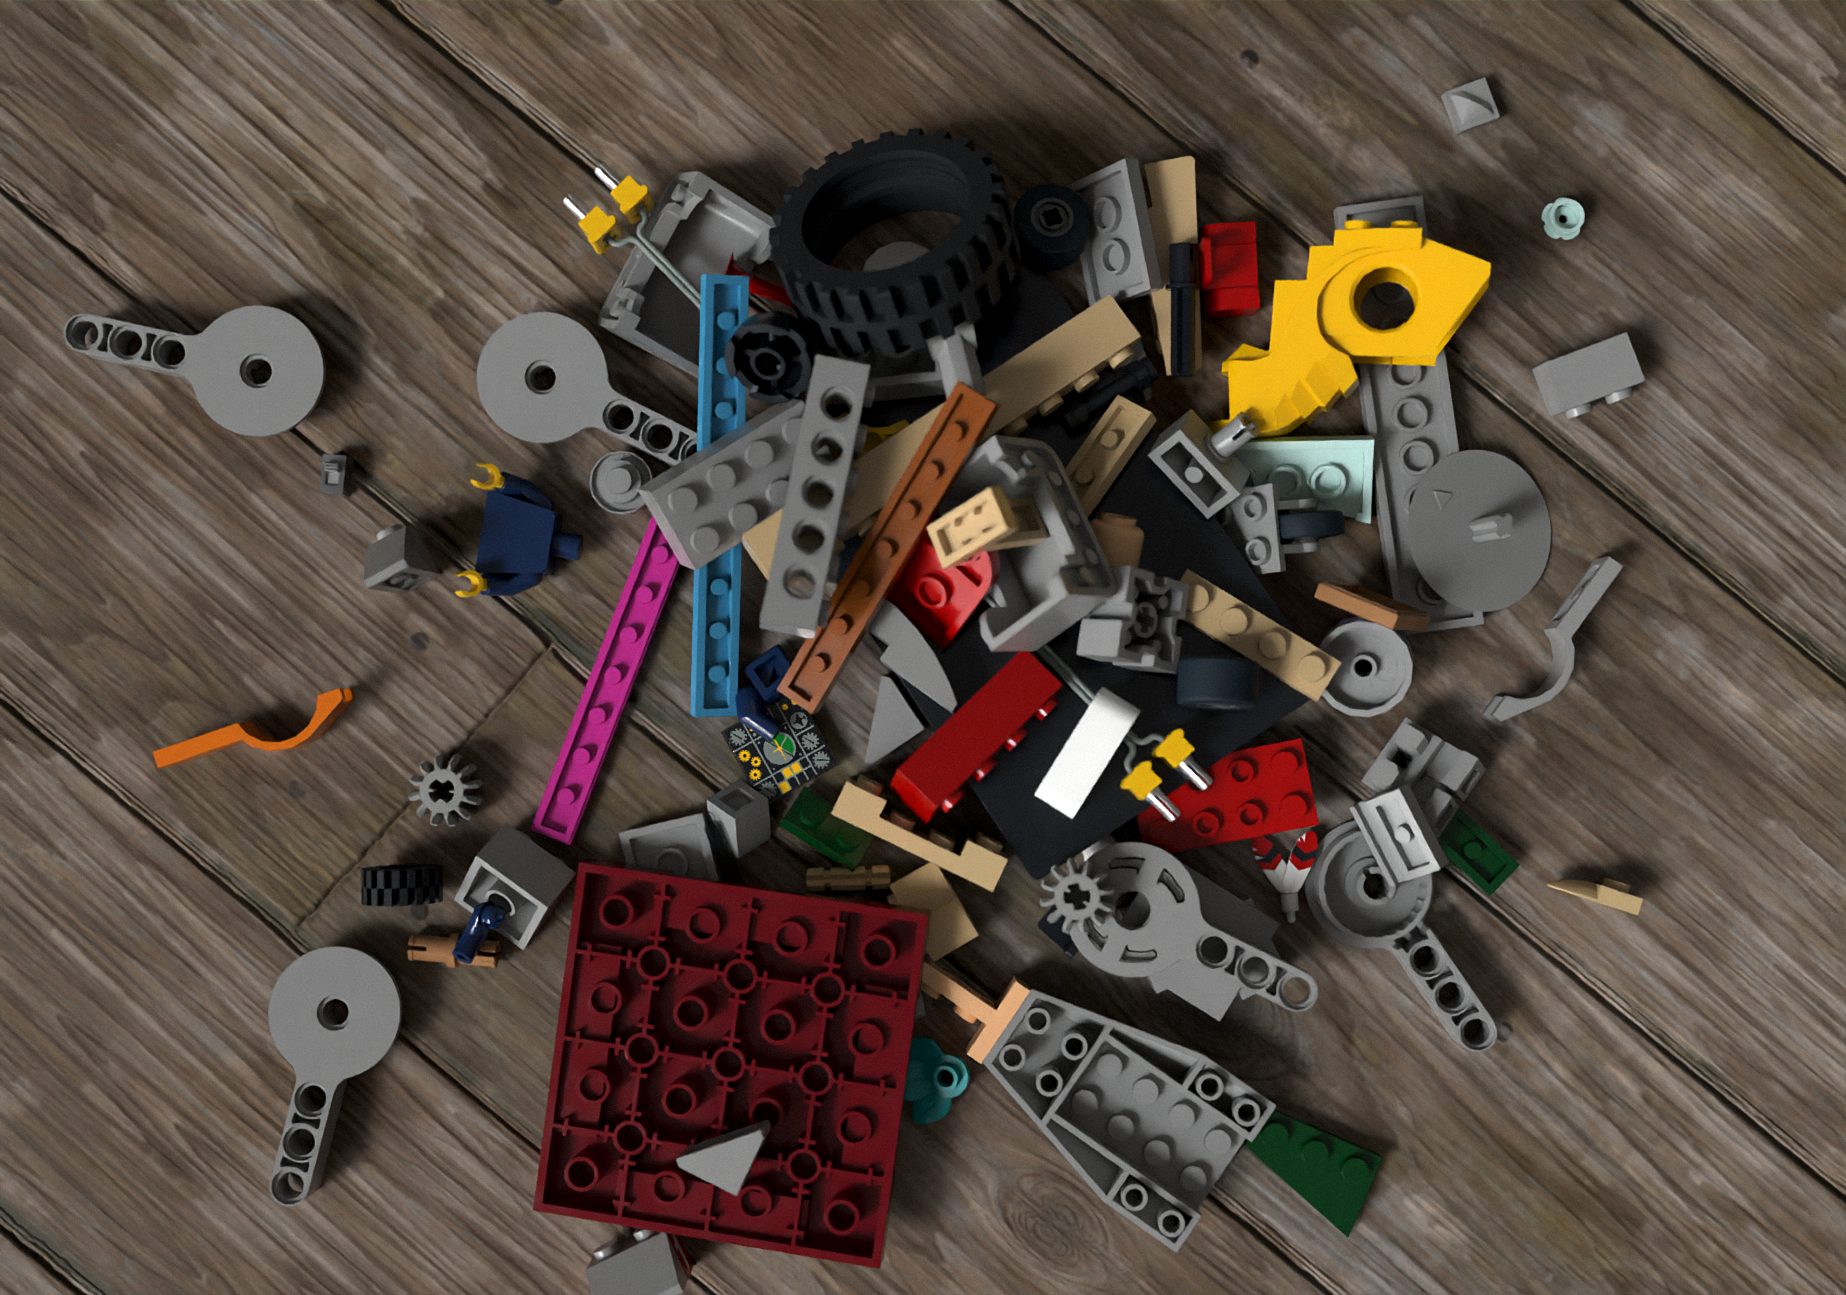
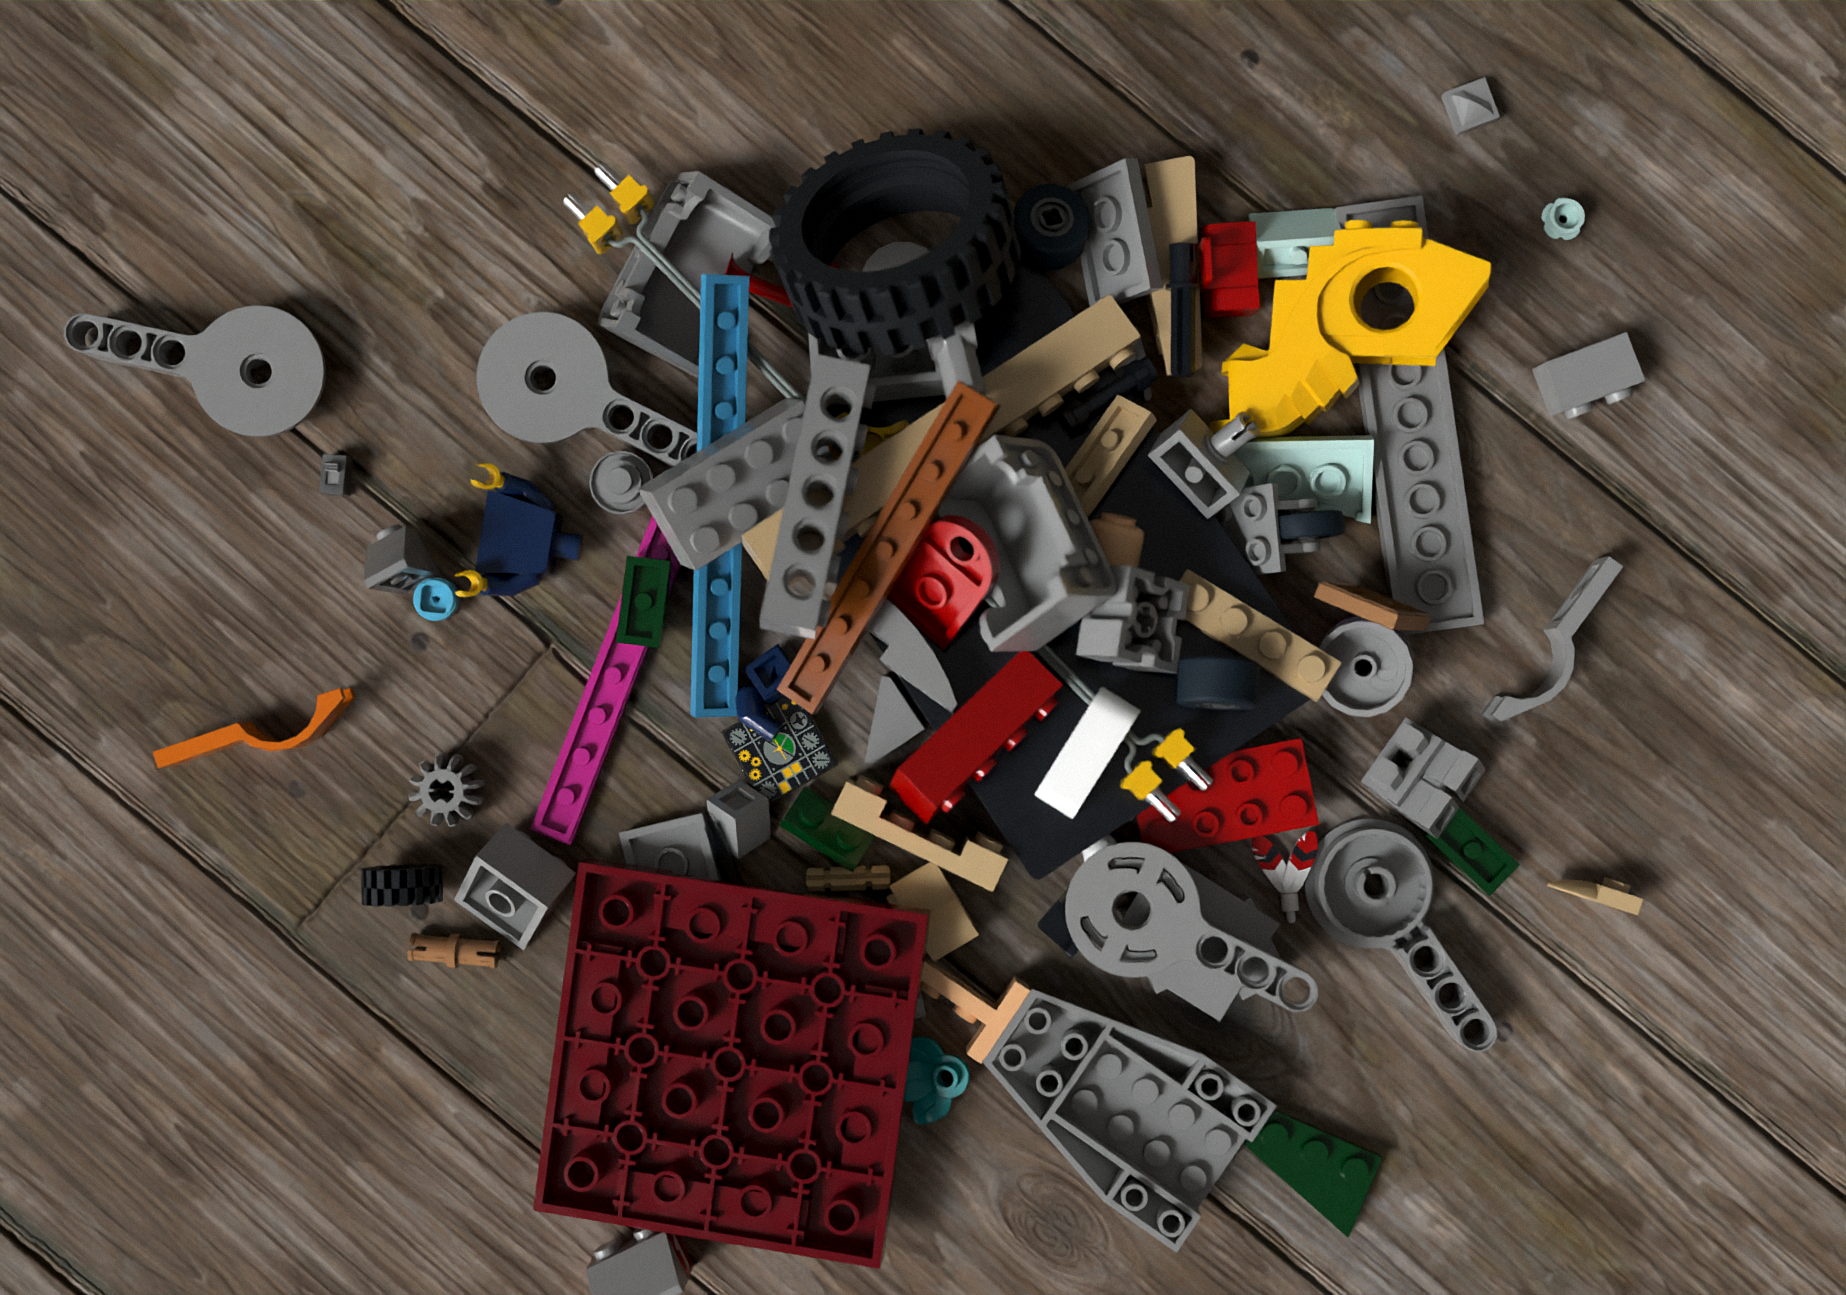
light grey beam [268,946,403,1206] -> none
dark blue arm [452,901,505,964] -> none
light grey slope [676,1119,771,1196] -> none
black cylinder [725,311,818,404] -> none
tan bracket [927,486,1049,569] -> none
light grey gear [1040,857,1117,935] -> none
light grey plate [1349,783,1449,887] -> none
light grey piece [1408,450,1551,612] -> none
none -> medium azure tile [413,577,460,621]
none -> dark green plate [616,556,673,648]
none -> light aqua panel [1248,208,1342,279]

